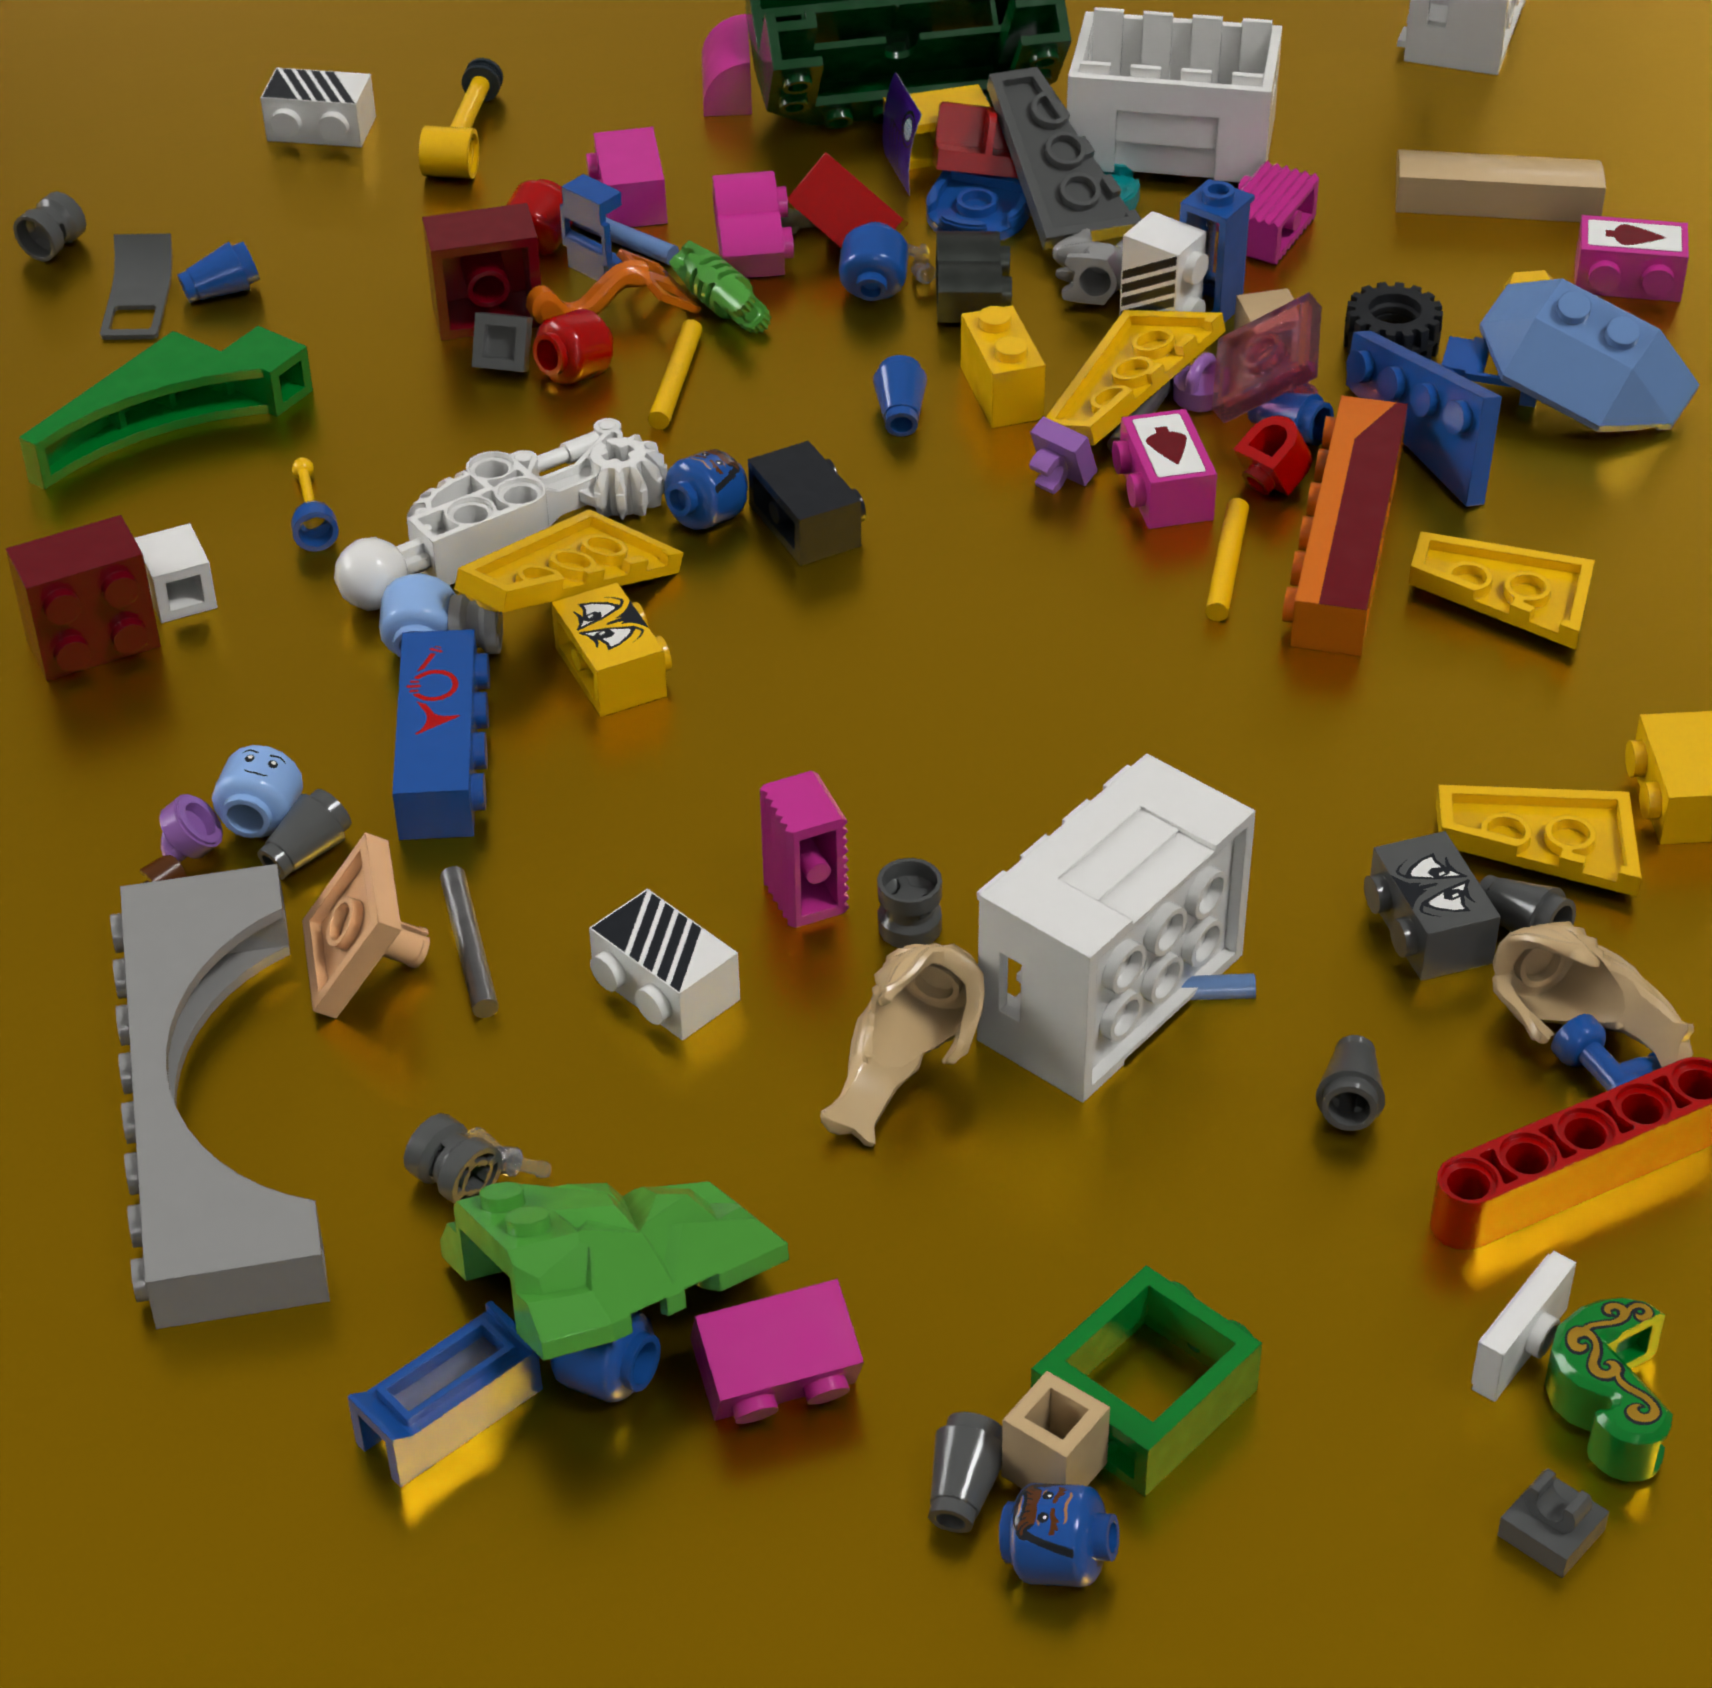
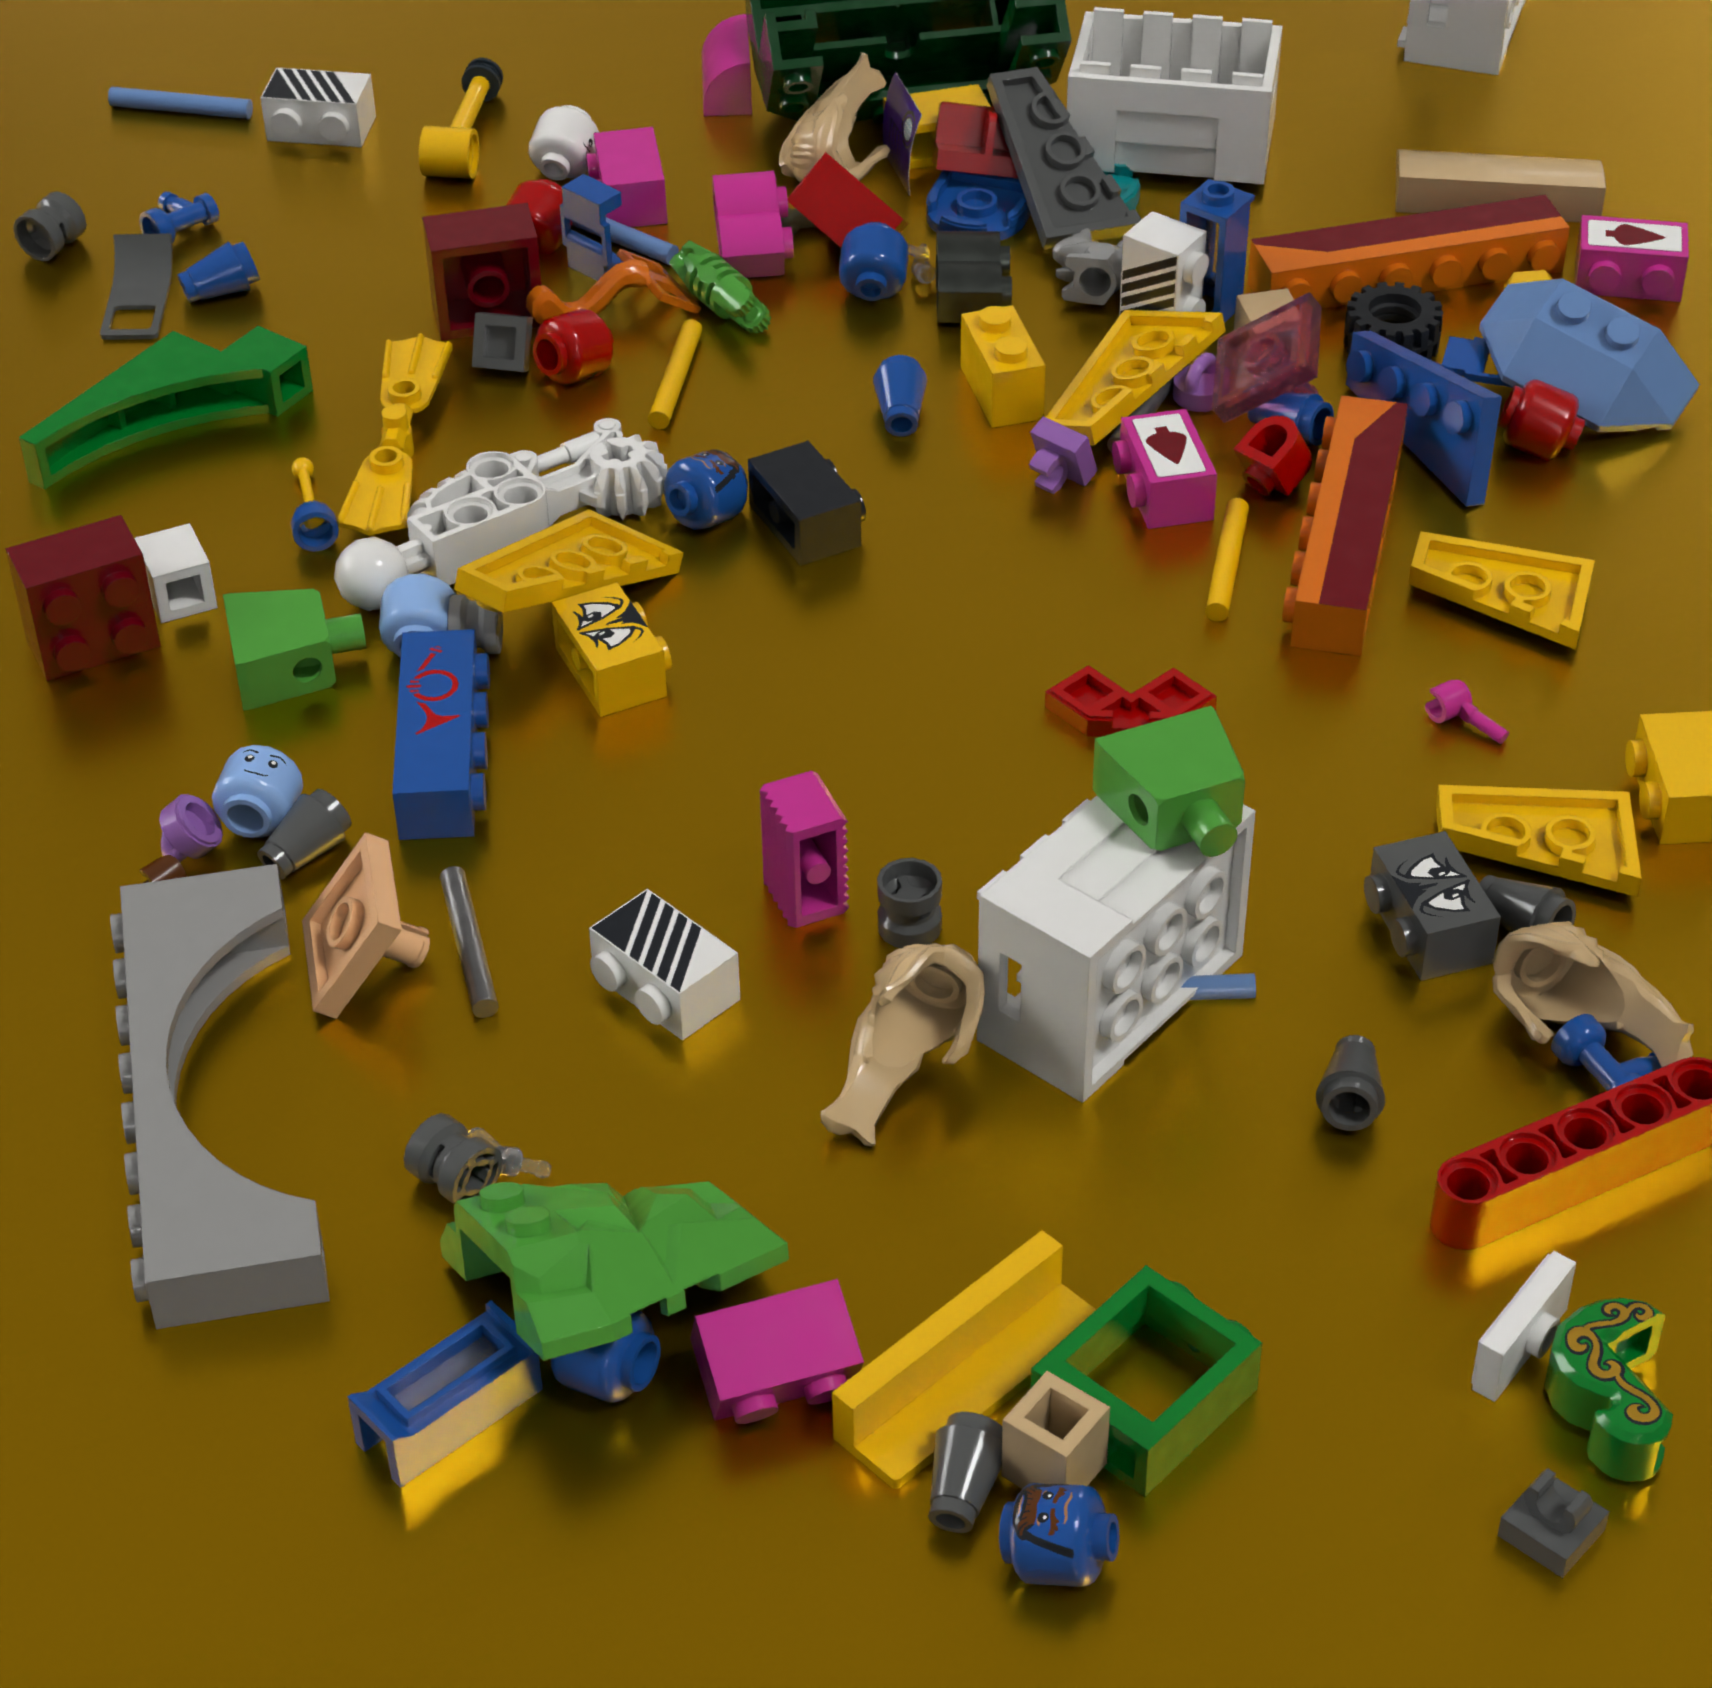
dark pink brick [1217,160,1319,265] -> none
none -> medium blue bar [108,87,253,119]
none -> blue piece [139,192,219,244]
none -> bright green torso [223,589,367,711]
none -> yellow piece [337,333,453,536]
none -> white head [529,105,599,181]
none -> tan hair [779,52,891,182]
none -> yellow panel [832,1230,1096,1489]
none -> red tile [1045,665,1217,737]
none -> bright green torso [1093,706,1245,857]
none -> orange brick [1248,194,1570,312]
none -> dark pink hand [1425,680,1509,744]
none -> red head [1497,379,1585,461]

